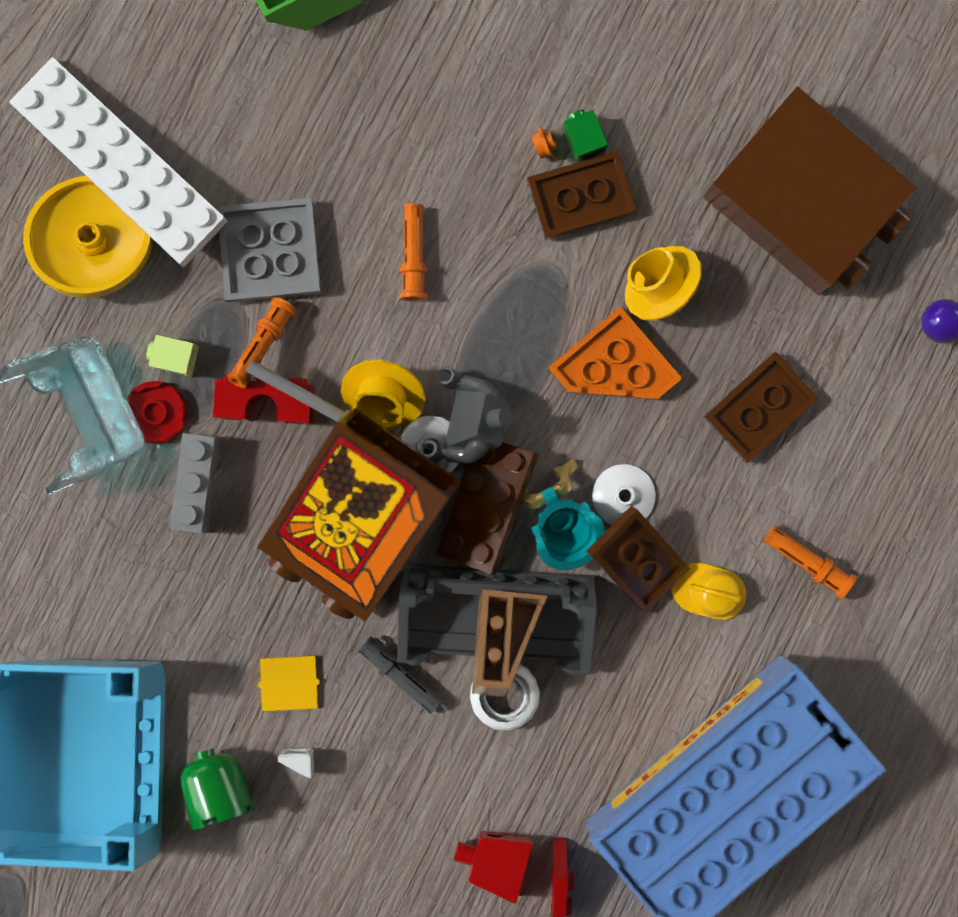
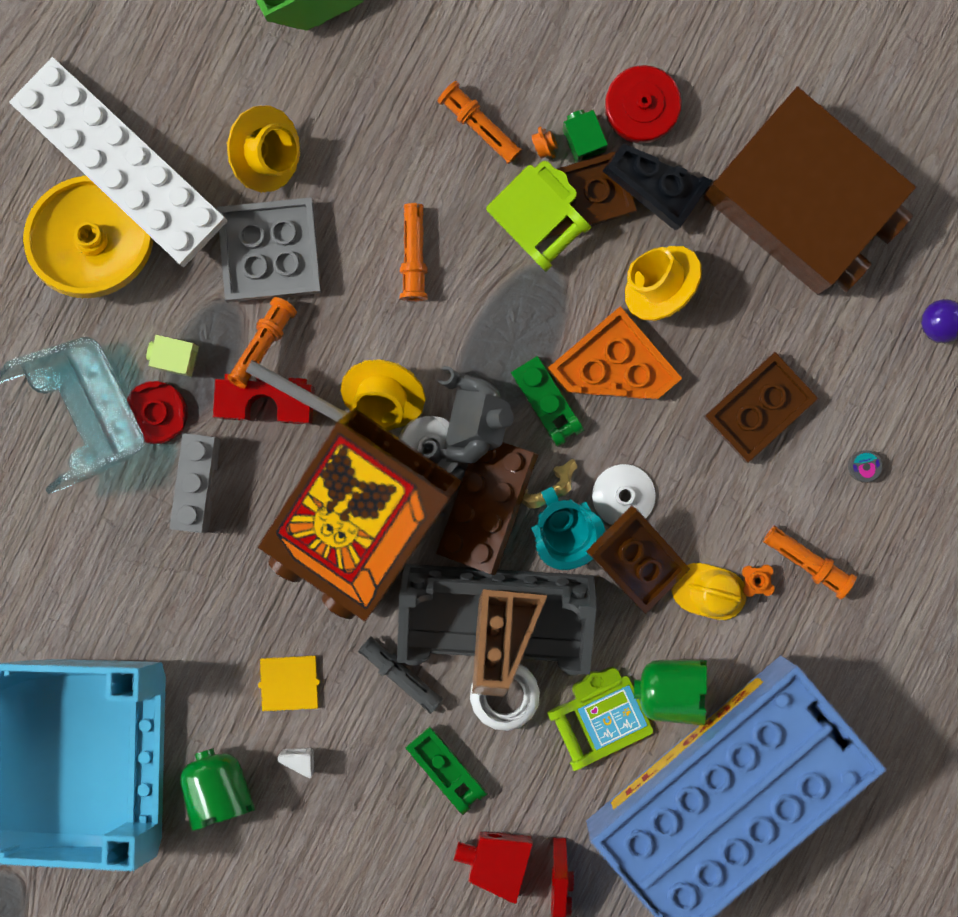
none -> yellow helmet [227,105,300,193]
none -> green plate [405,726,488,815]
none -> orange pin [437,81,522,164]
none -> lime piece [486,161,592,272]
none -> green plate [510,356,584,447]
none -> piece [547,667,653,771]
none -> black wing [603,144,712,231]
none -> red wheel [605,65,682,144]
none -> green cylinder [634,660,707,725]
none -> orange plate [741,564,775,597]
none -> tile [848,450,882,482]

